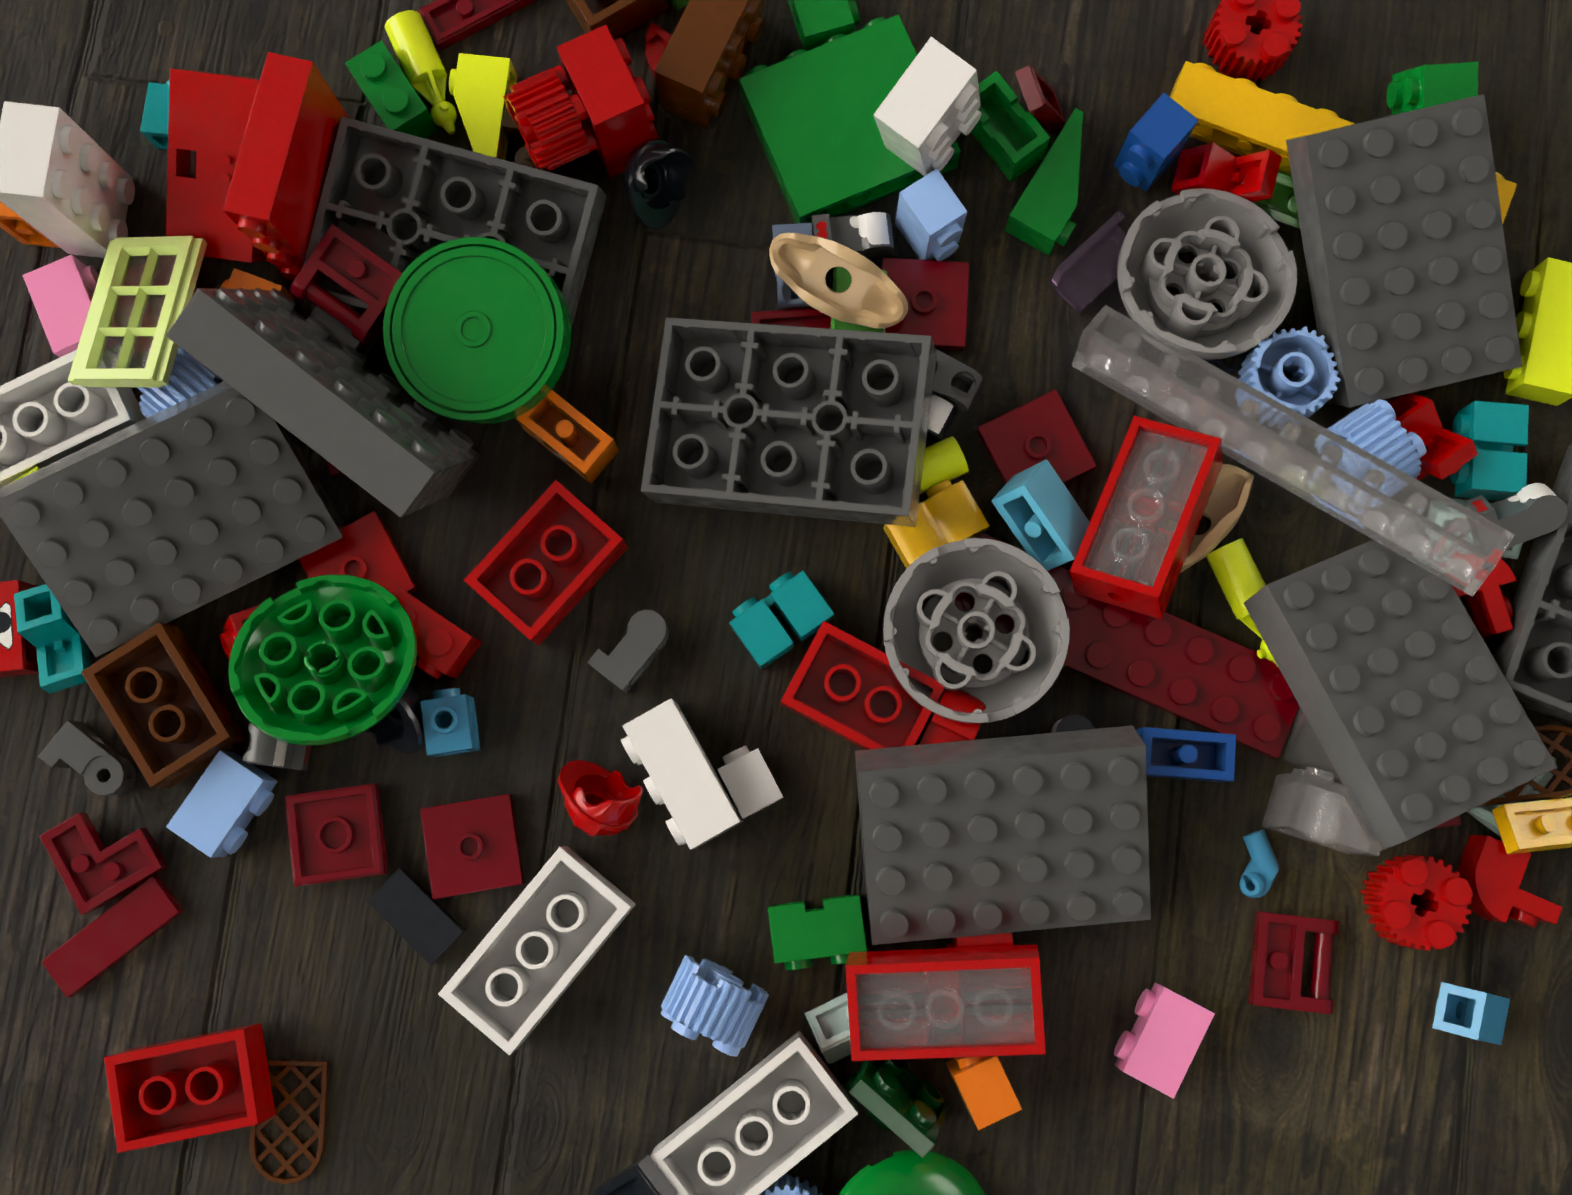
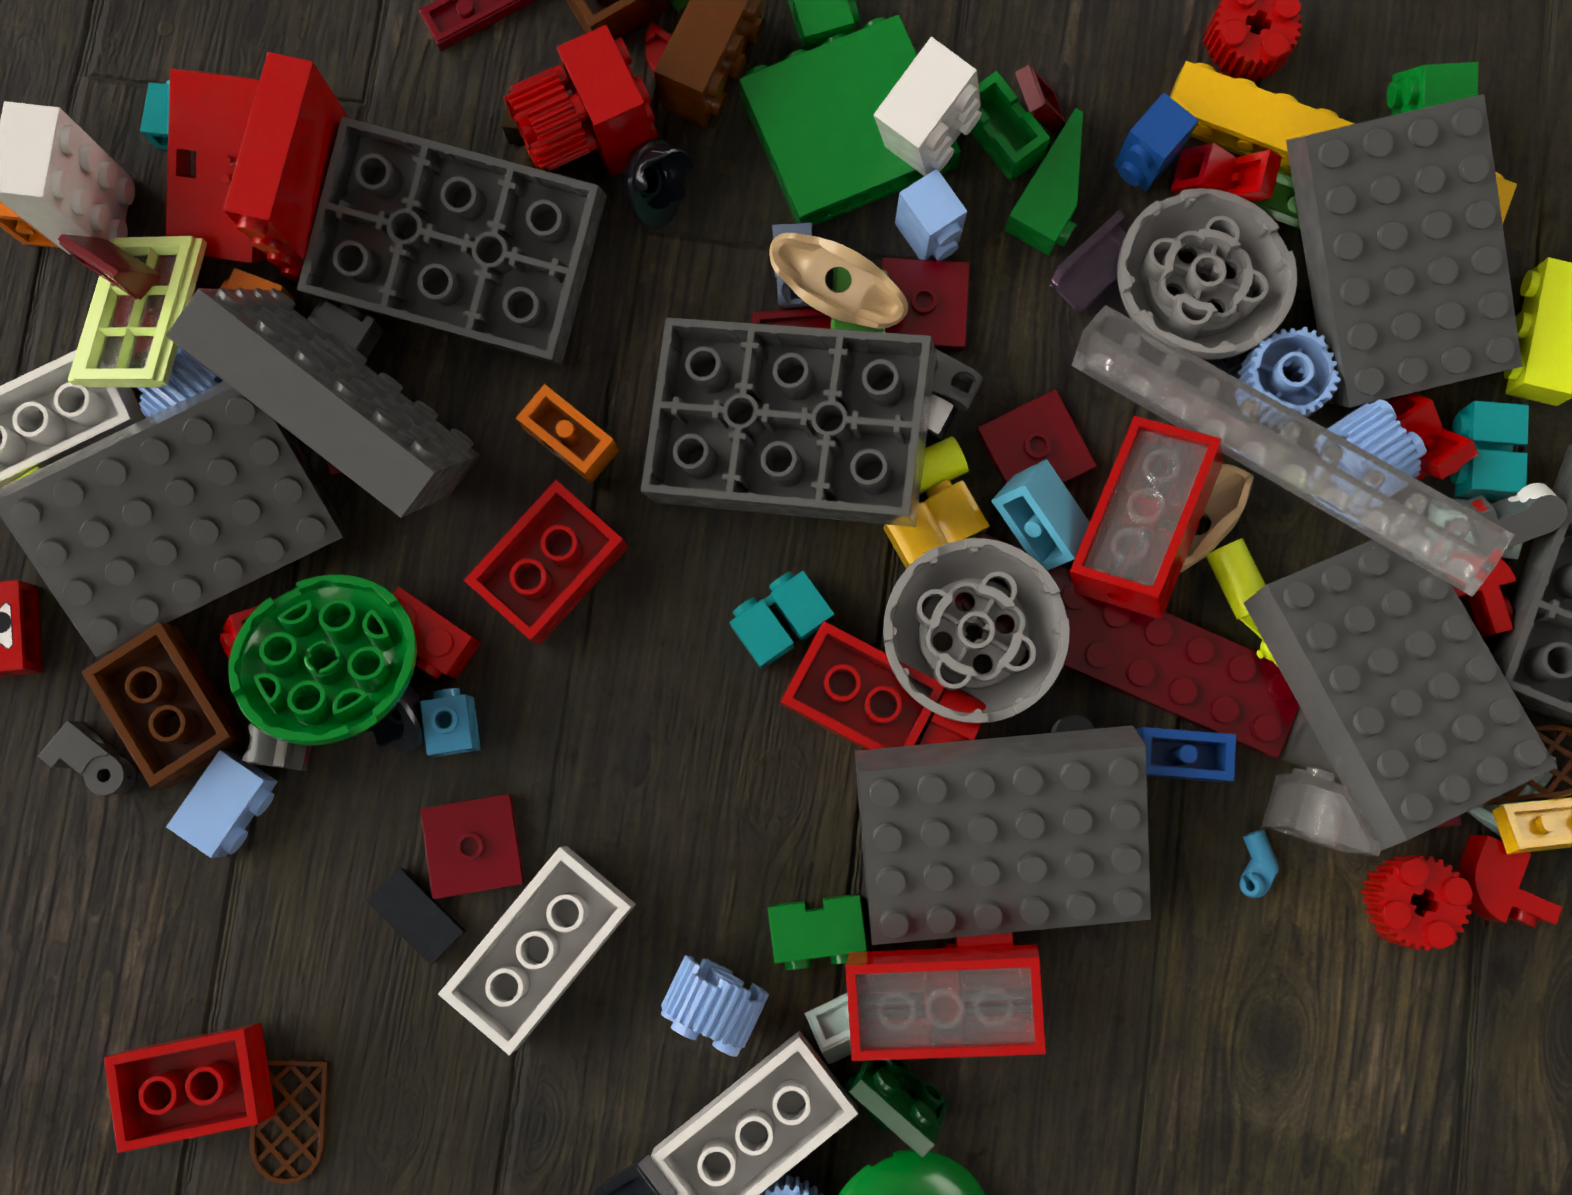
teal brick [14,584,91,694] -> none
bright pink brick [22,254,120,357] -> none
dark red plate [39,812,168,915] -> none
dark red tile [41,876,184,998] -> none
dark red plate [285,783,388,887] -> none
dark red plate [290,224,402,345] -> none
red plate [299,511,418,594] -> none
green brick [345,40,438,138] -> none
green brick [383,237,571,425] -> none
neon yellow wheel [385,10,457,135] -> none
neon yellow slope [449,53,517,160] -> none
red piece [558,760,643,836] -> none
dark grey leg [587,610,669,694] -> none
white brick [621,698,743,850] -> none
white brick [717,745,784,819] -> none
dark grey leg [812,212,895,260] -> none
orange brick [946,1056,1022,1130] -> none
bright pink brick [1114,983,1215,1099] -> none
dark red plate [1248,911,1340,1014] -> none
dark azure brick [1432,982,1510,1045] -> none
none -> dark red slope [58,234,160,300]

